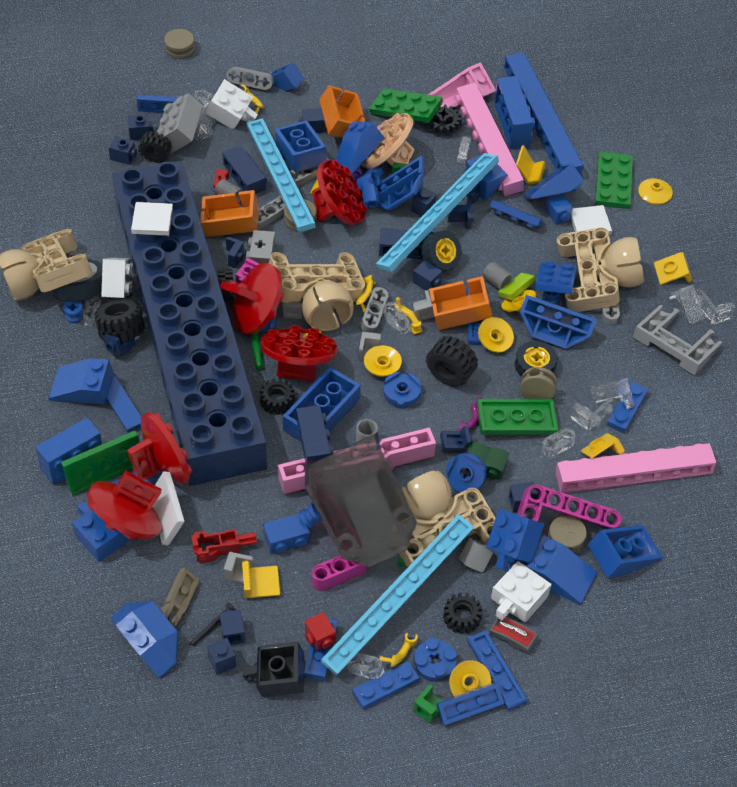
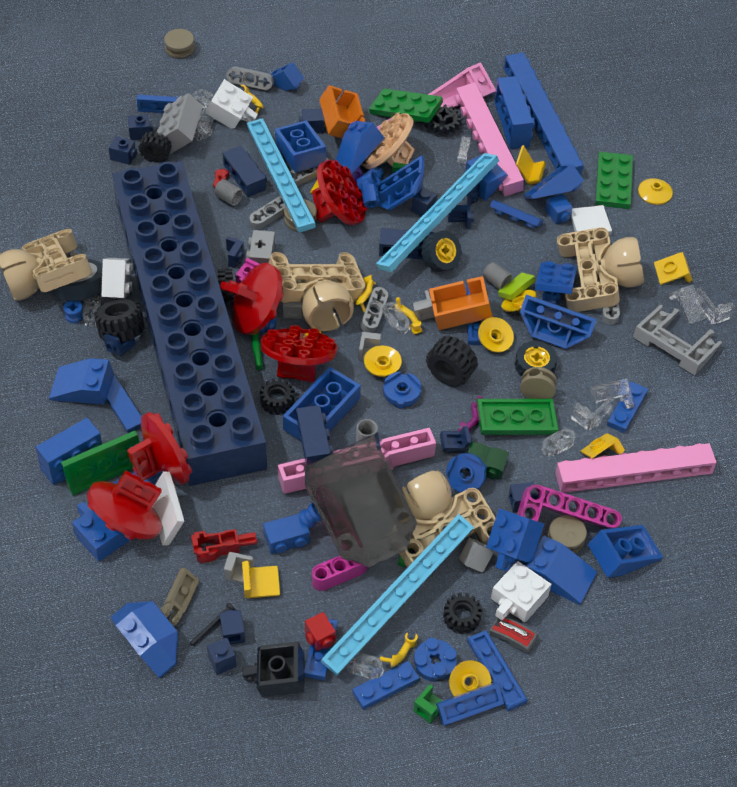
white tile [131,202,173,236] -> none
orange piece [200,190,259,237] -> none
dark blue brick [413,260,442,293] -> none

